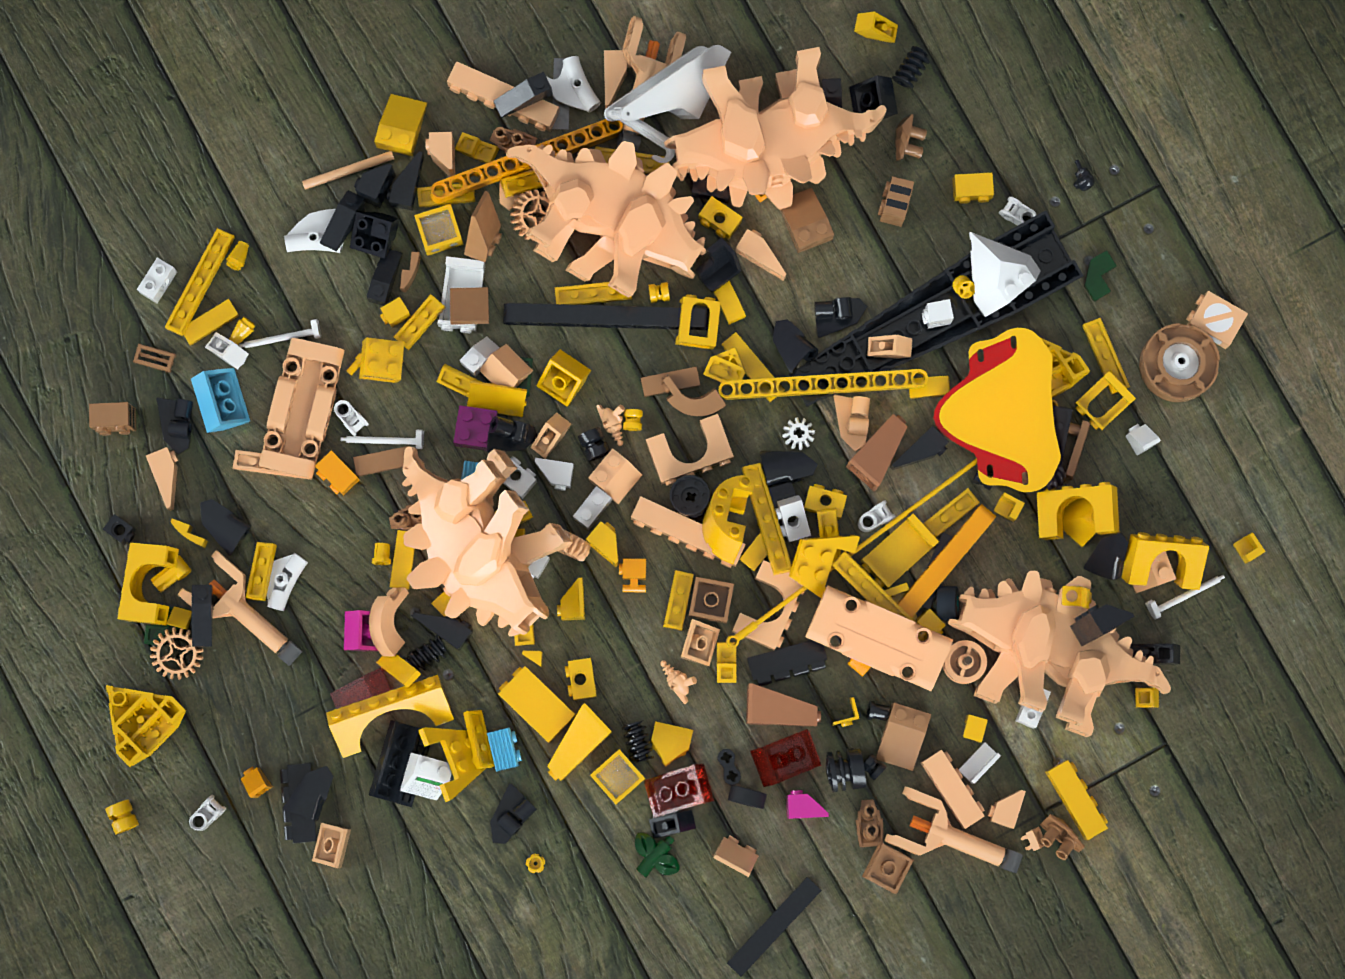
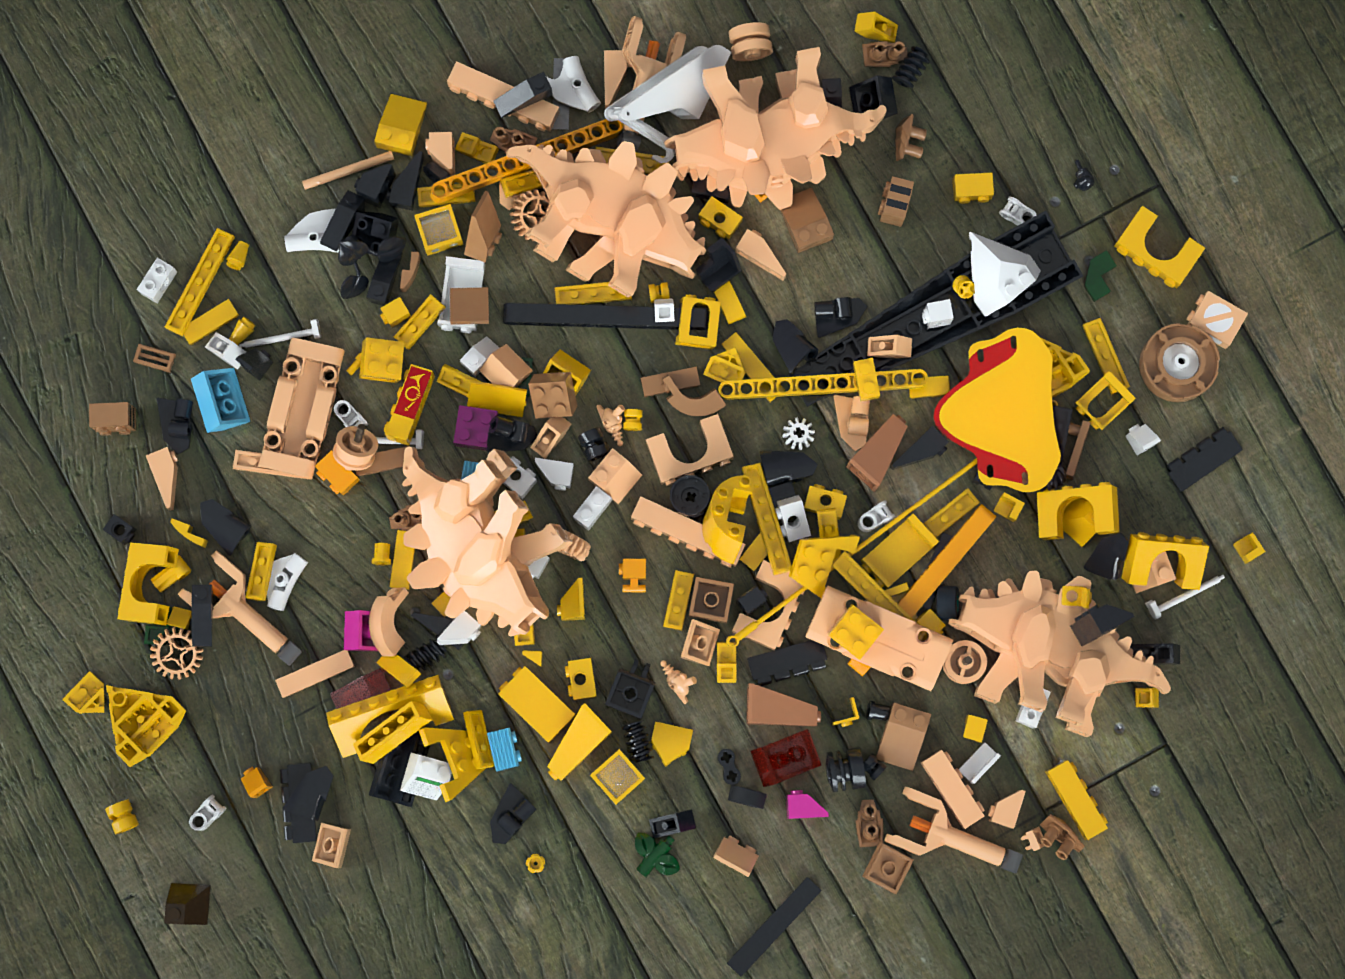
yellow slope [586,522,619,567] -> none
clear red slope [644,763,714,818] -> none
none -> yellow slope [62,671,105,713]
none -> dark brown slope [164,883,211,925]
none -> black slope [235,348,273,381]
none -> light nougat tile [275,650,355,698]
none -> light nougat wheel [333,424,378,471]
none -> black plant [338,235,406,299]
none -> yellow brick [353,701,432,764]
none -> brick [384,364,435,446]
none -> black beam [423,161,454,185]
none -> white slope [437,611,481,645]
none -> medium nougat brick [528,372,577,419]
none -> black hinge [605,659,656,720]
none -> white slope [654,299,674,322]
none -> light nougat wheel [728,22,773,61]
none -> black brick [736,585,768,616]
none -> yellow brick [827,604,884,660]
none -> yellow brick [853,358,880,402]
none -> medium nougat connector [862,41,907,67]
none -> yellow arch [1114,206,1205,289]
none -> black windscreen [1167,427,1243,492]

